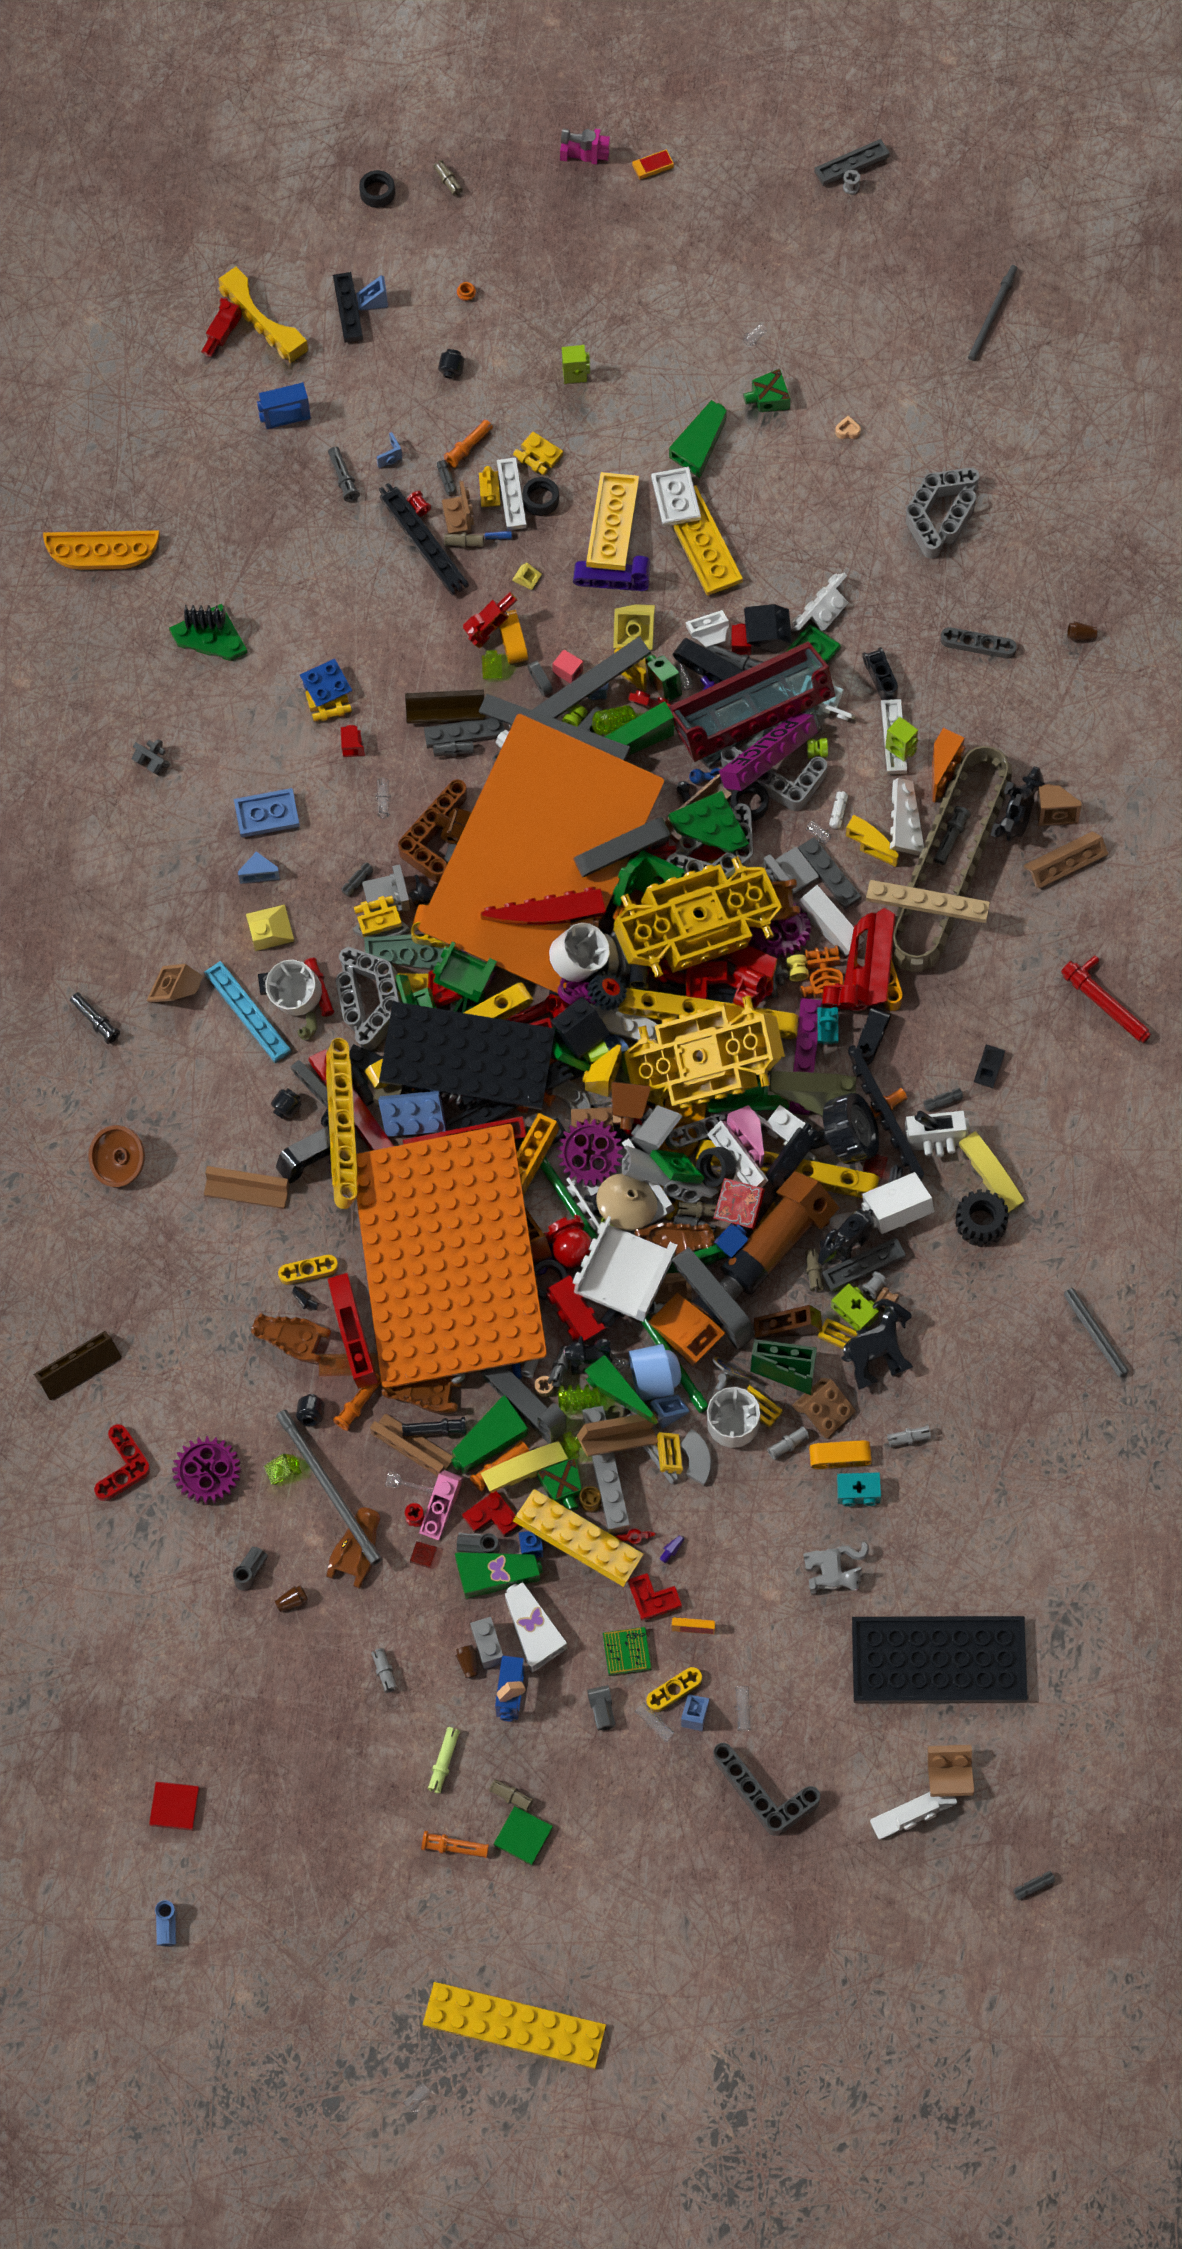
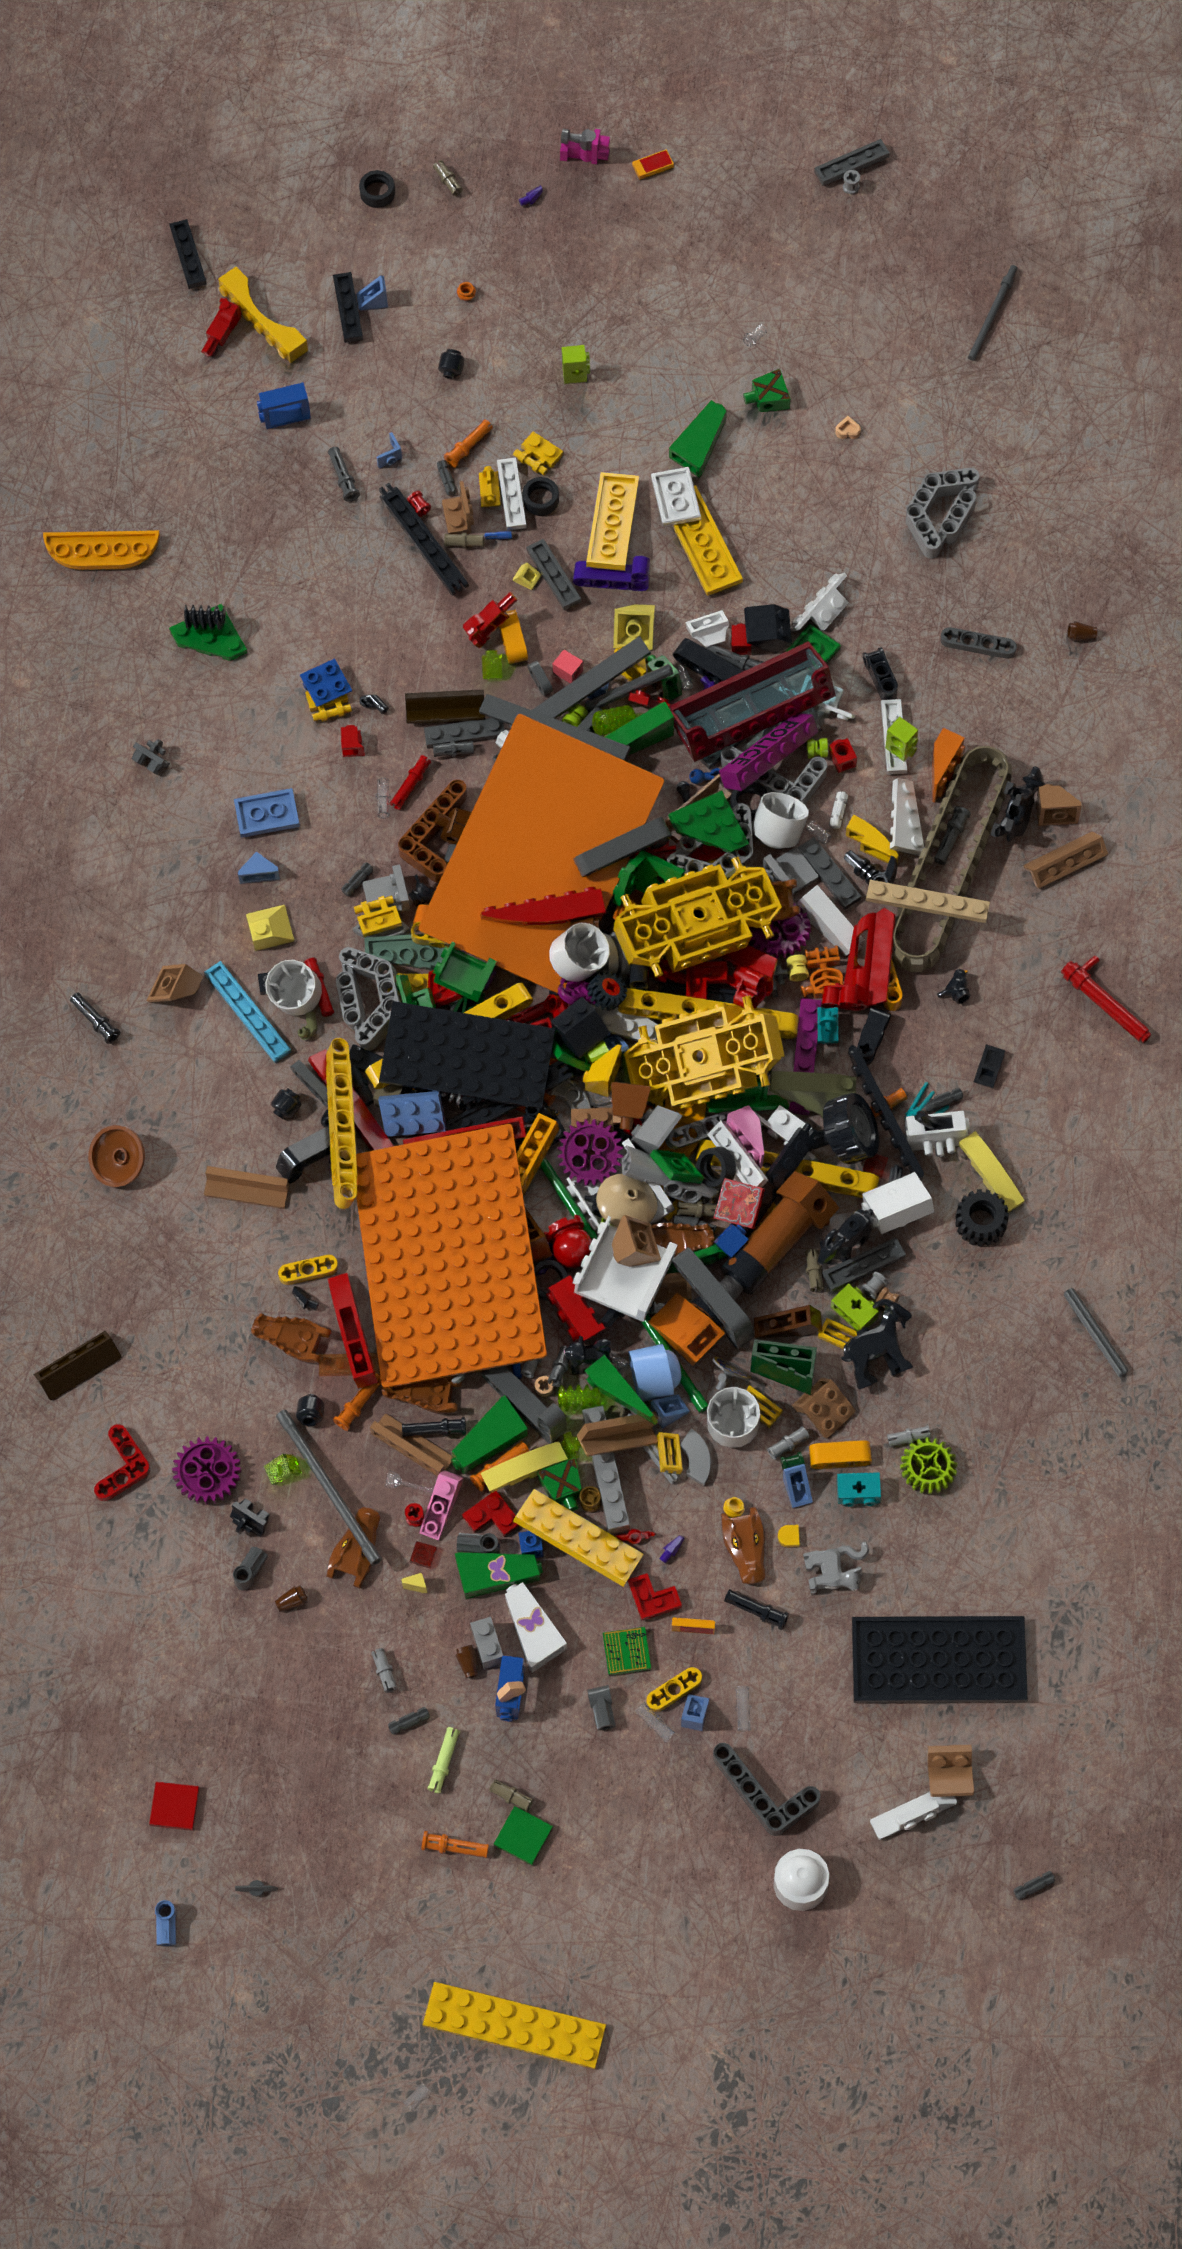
none -> black plate [169,219,207,289]
none -> black hips [230,1498,270,1537]
none -> dark grey piece [235,1880,278,1897]
none -> black arm [359,695,389,714]
none -> dark grey axle [388,1707,430,1735]
none -> red pin [389,755,431,810]
none -> light yellow slope [401,1573,427,1593]
none -> dark purple bar [519,185,543,206]
none -> black animal [524,1104,559,1123]
none -> dark grey plate [526,539,581,610]
none -> dark grey axle [585,664,673,712]
none -> medium nougat slope [612,1215,661,1267]
none -> dark orange animal [720,1507,765,1585]
none -> yellow plate [723,1497,744,1518]
none -> black pin [724,1589,789,1631]
none -> white piece [752,792,809,849]
none -> white piece [774,1849,829,1911]
none -> yellow tile [778,1525,800,1548]
none -> dark green bush [780,1451,806,1470]
none -> medium blue slope [783,1464,813,1508]
none -> red brick [829,738,857,773]
none -> black piece [844,850,897,884]
none -> lime gear [900,1437,958,1494]
none -> teal plant [904,1082,949,1121]
none -> black animal [937,969,971,1004]

